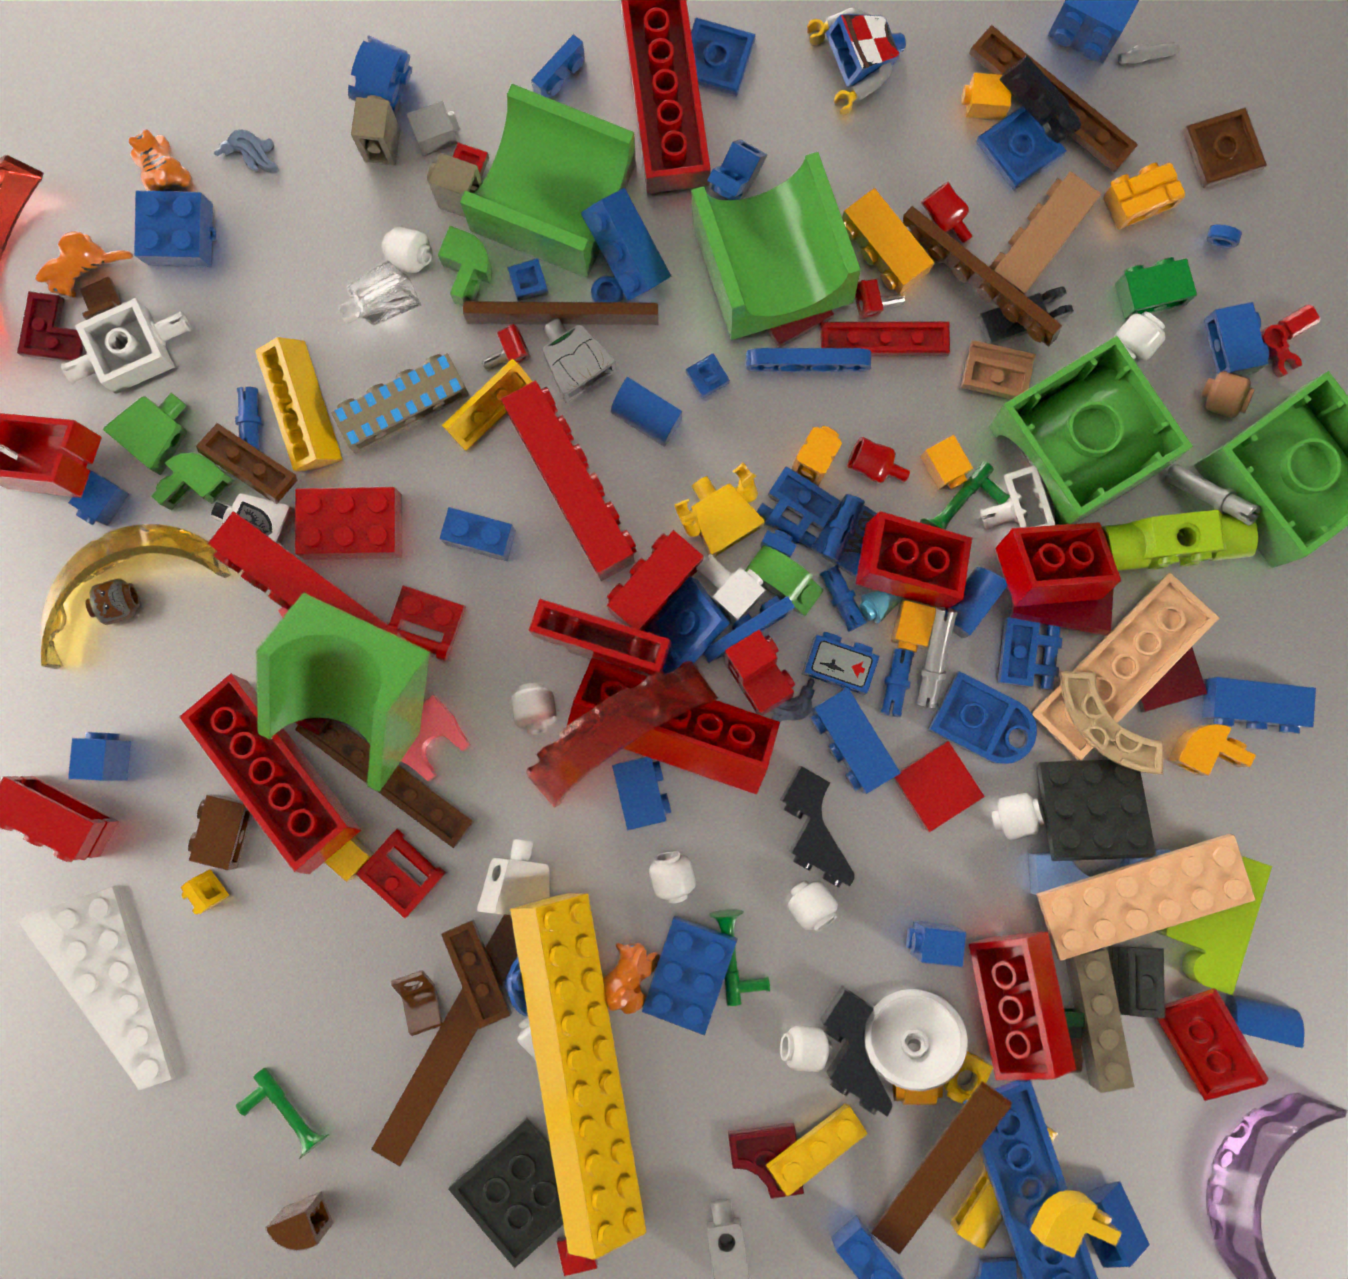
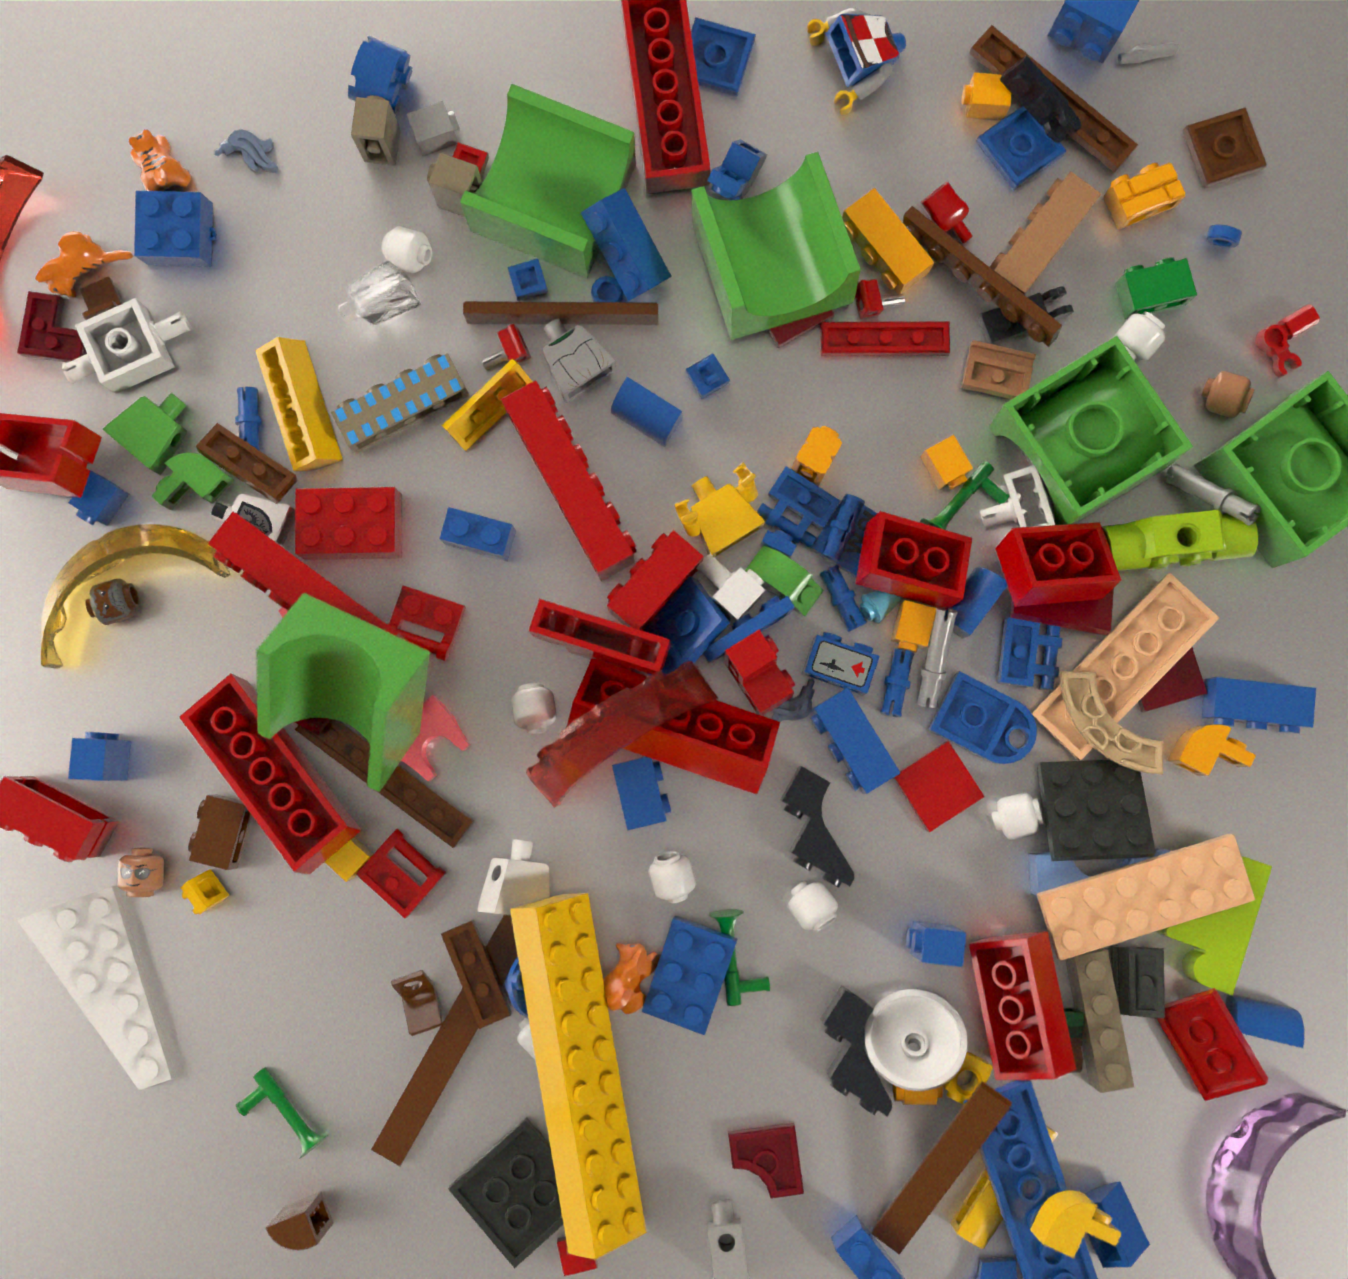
bright green brick [438,226,492,307] -> none
blue plate [531,34,585,98] -> none
blue beam [746,348,871,372] -> none
yellow plate [766,1103,868,1197] -> none
white head [780,1026,833,1072] -> none
red piece [847,437,910,483] -> none
blue brick [1204,302,1269,376] -> none
none -> nougat head [117,848,164,897]

